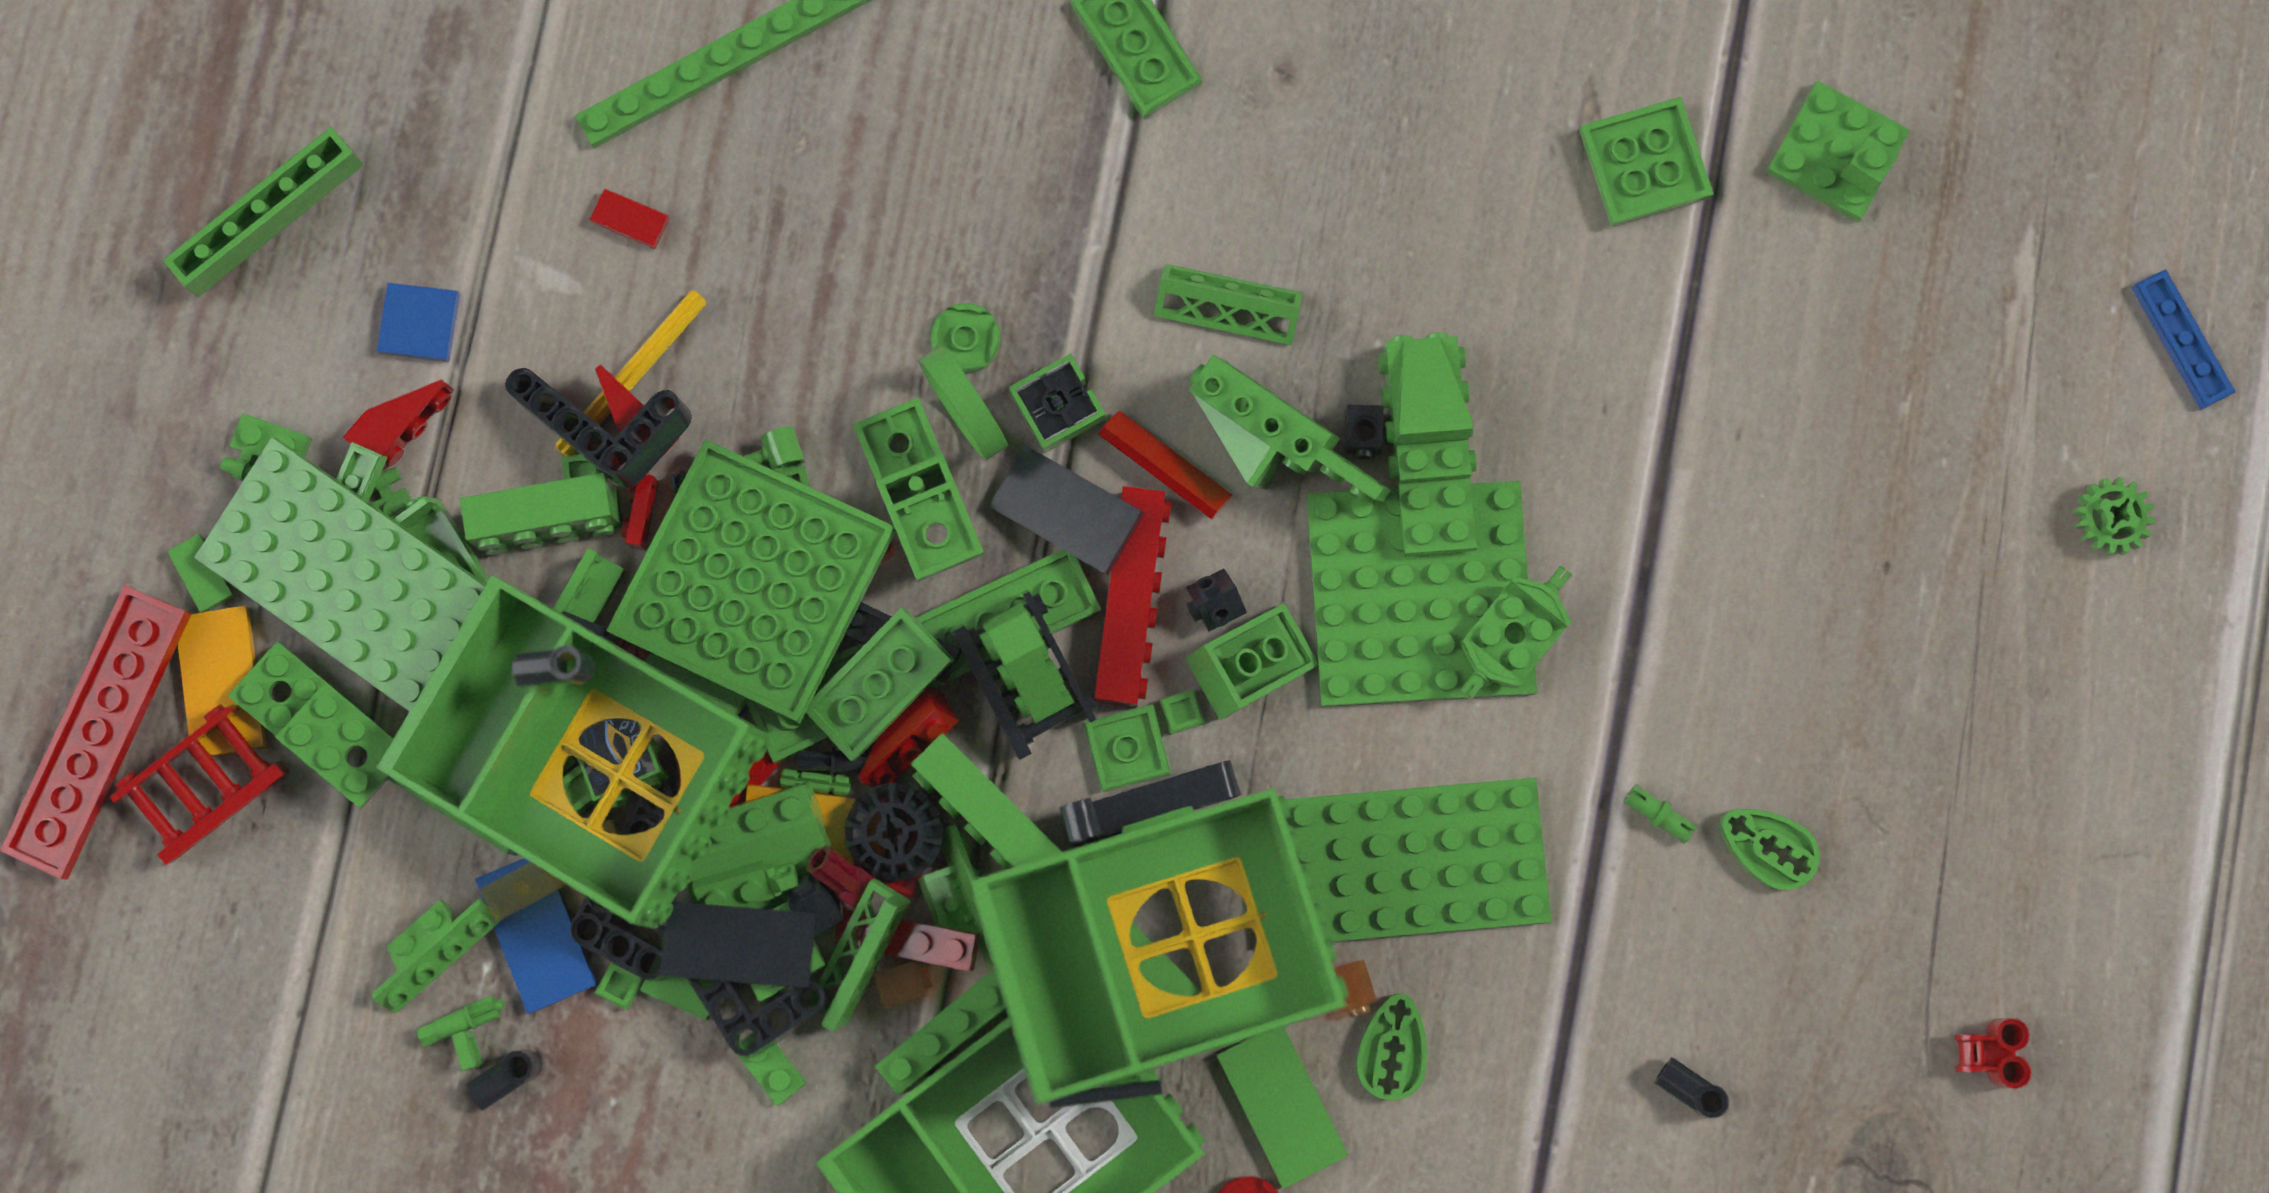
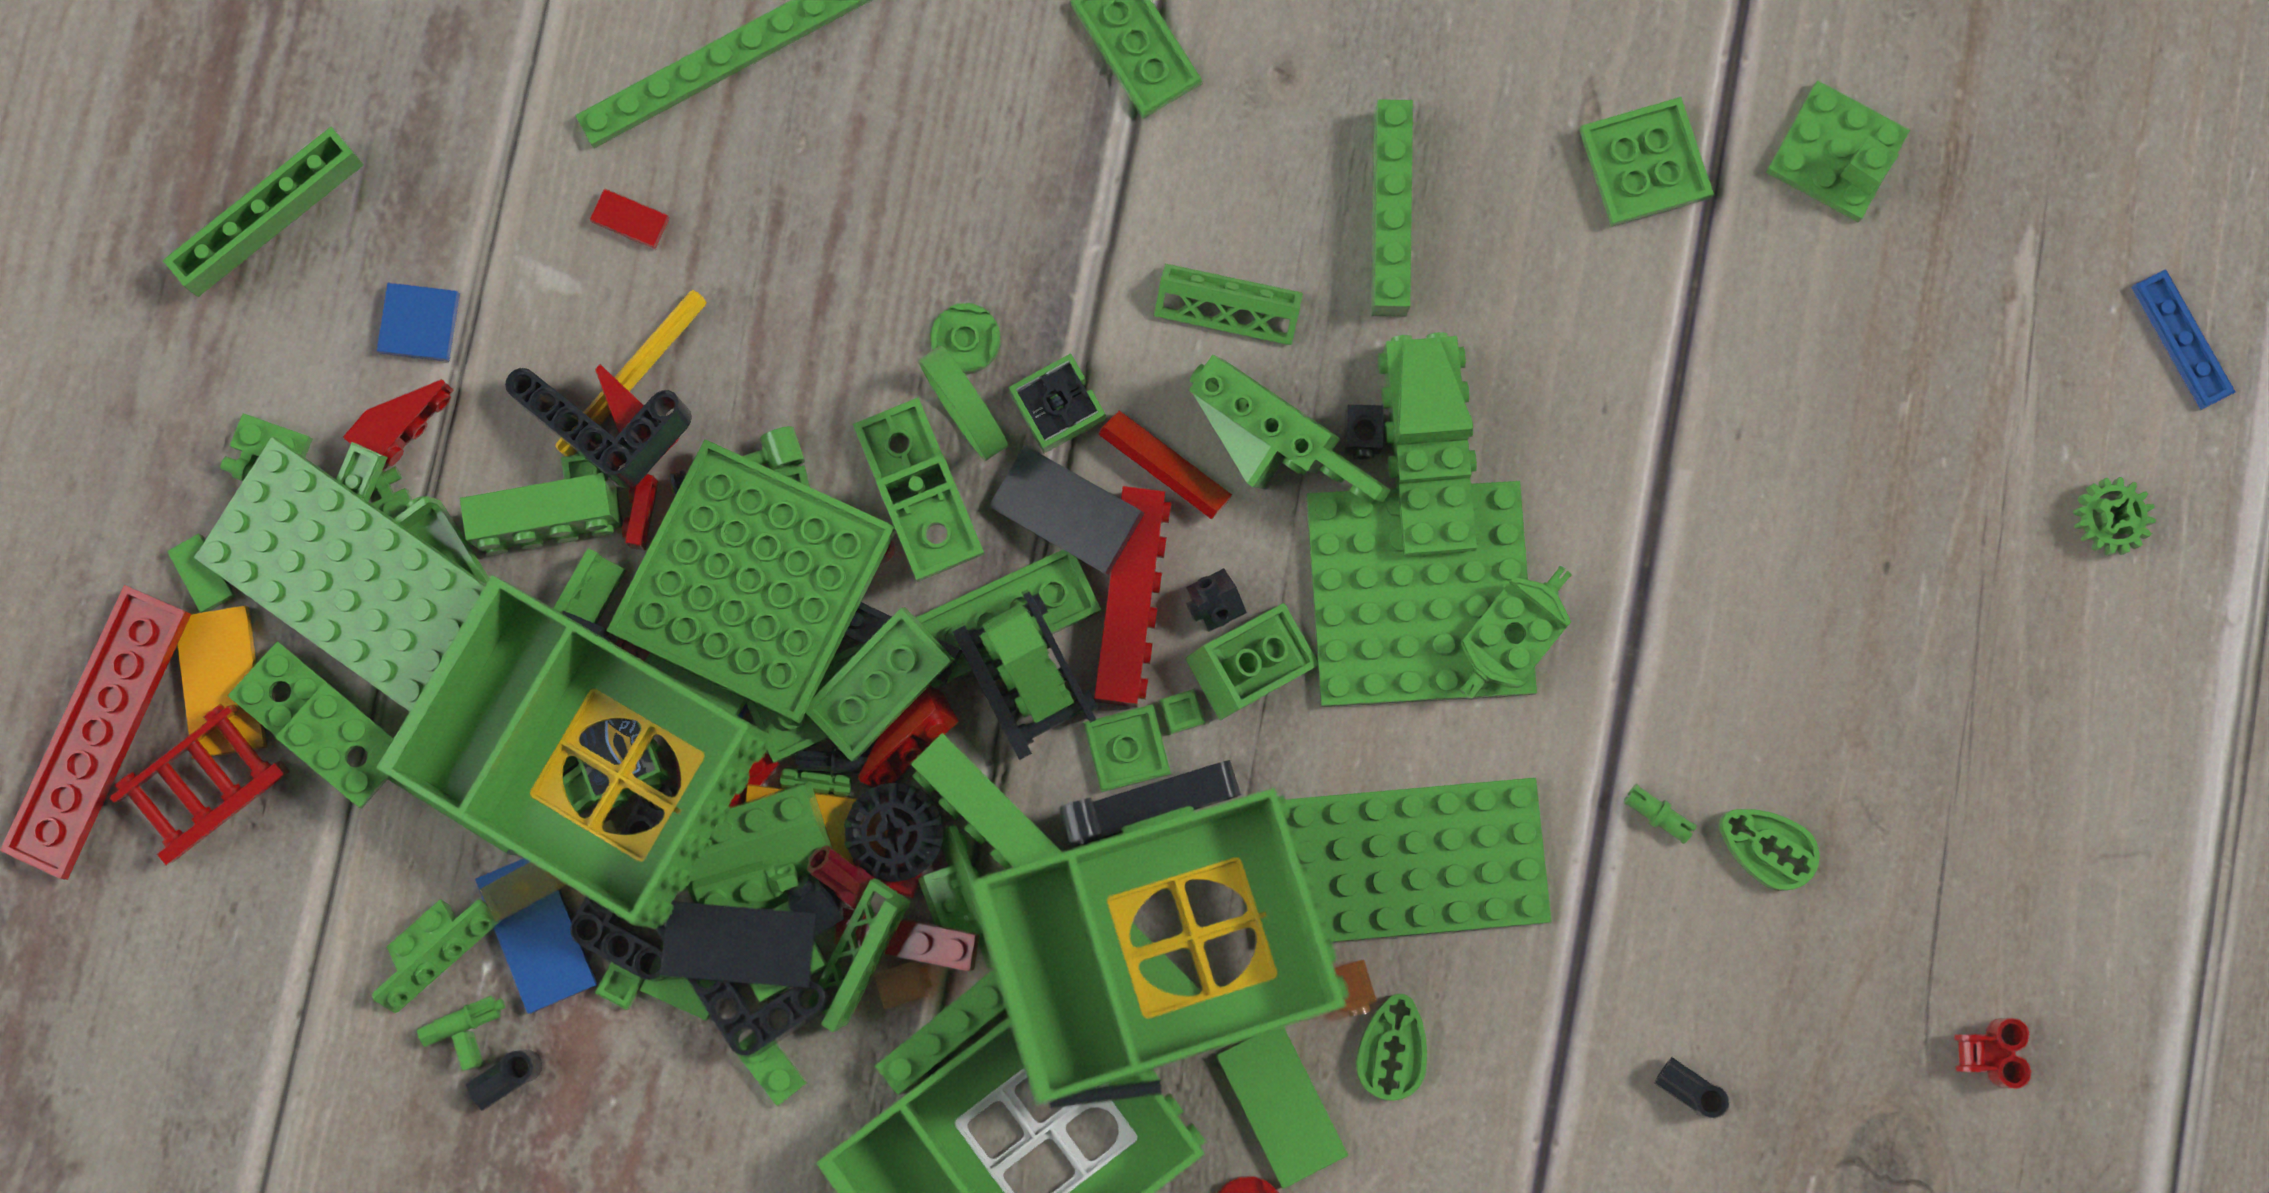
black piece [512,645,595,688] -> none
none -> bright green brick [1371,99,1413,317]

